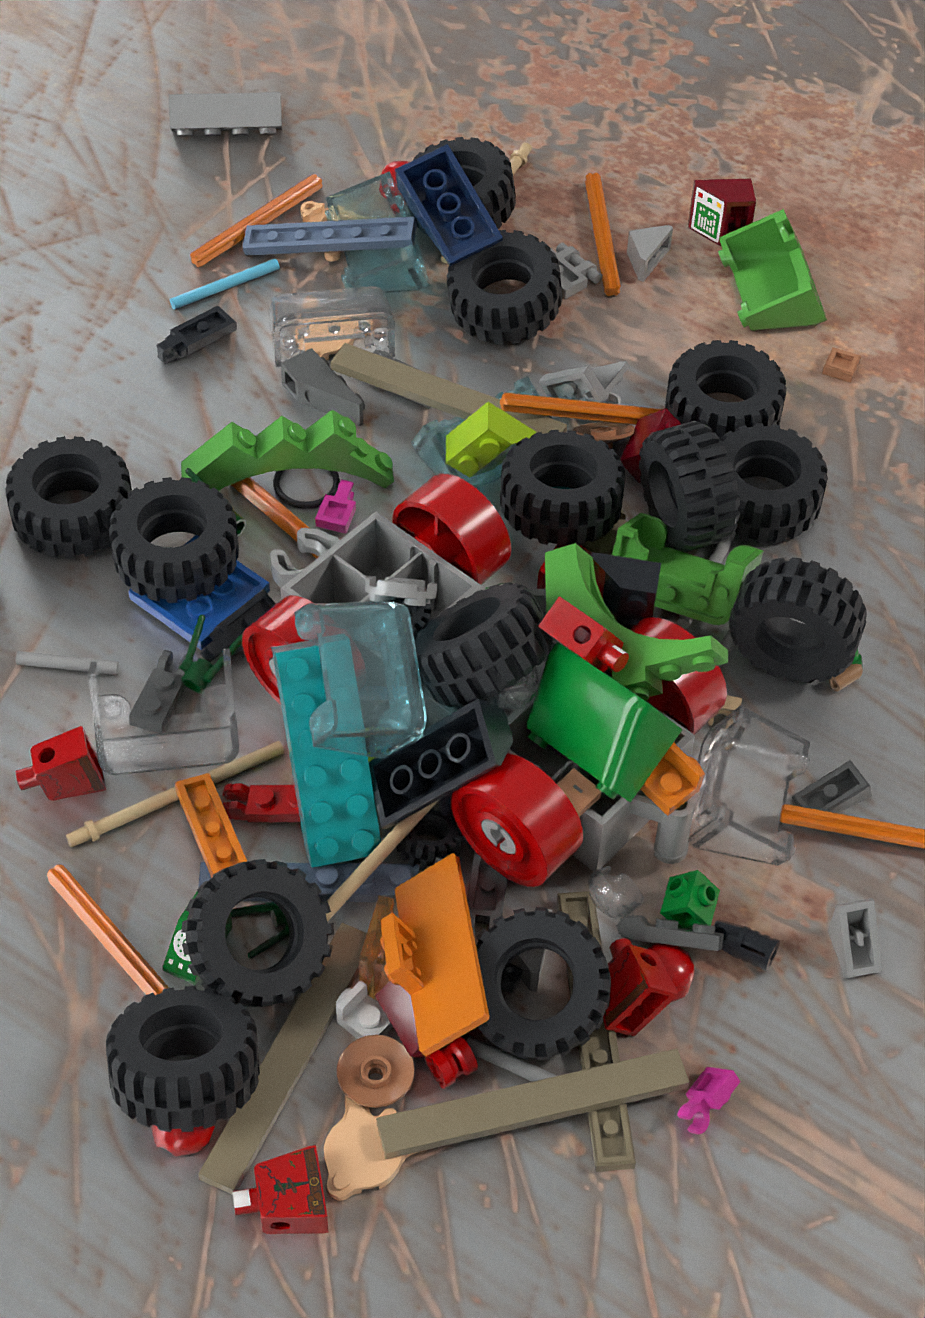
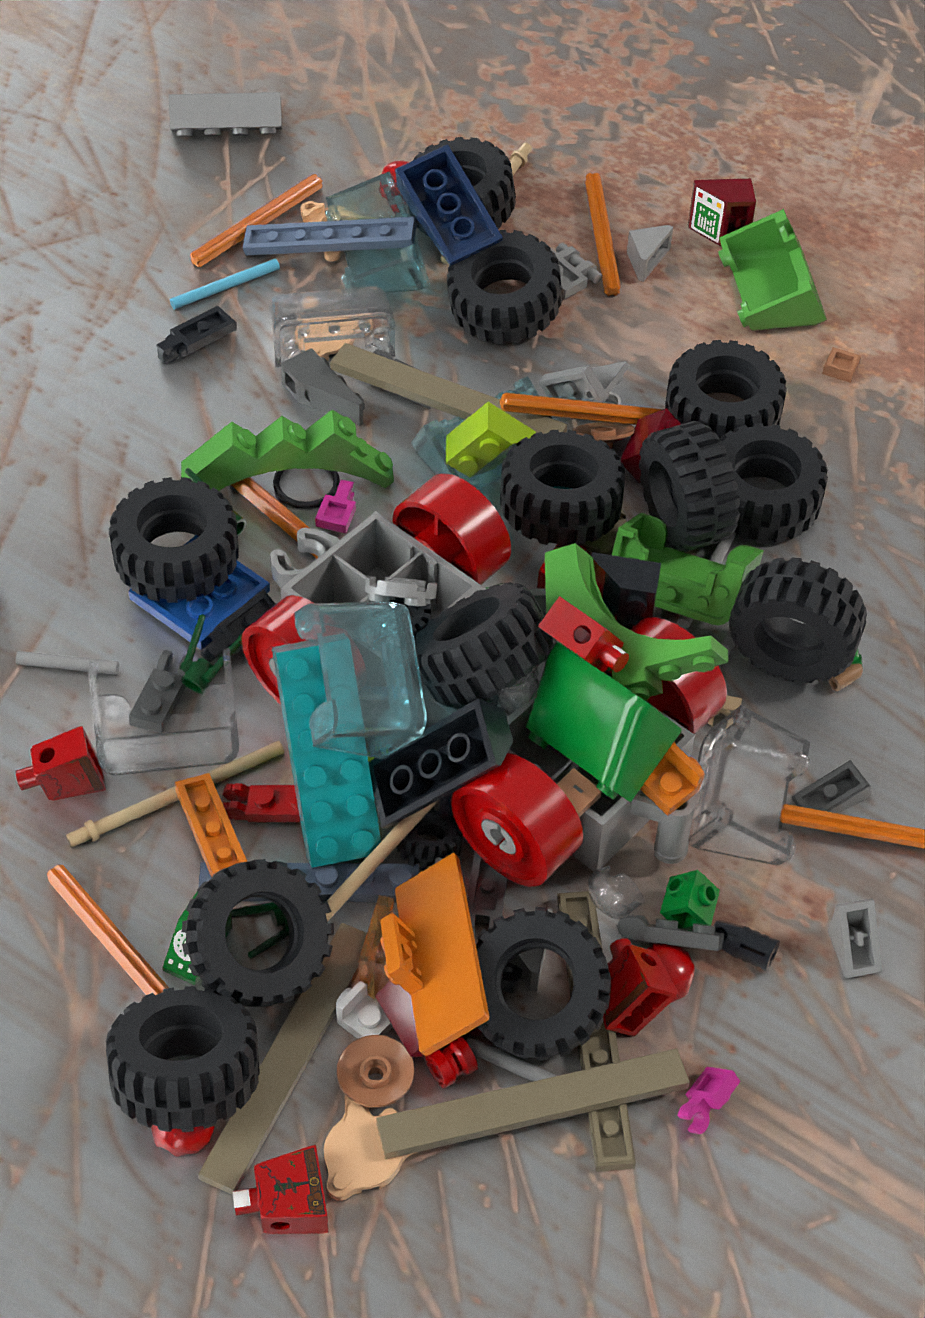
black tyre [5,436,132,559] -> none

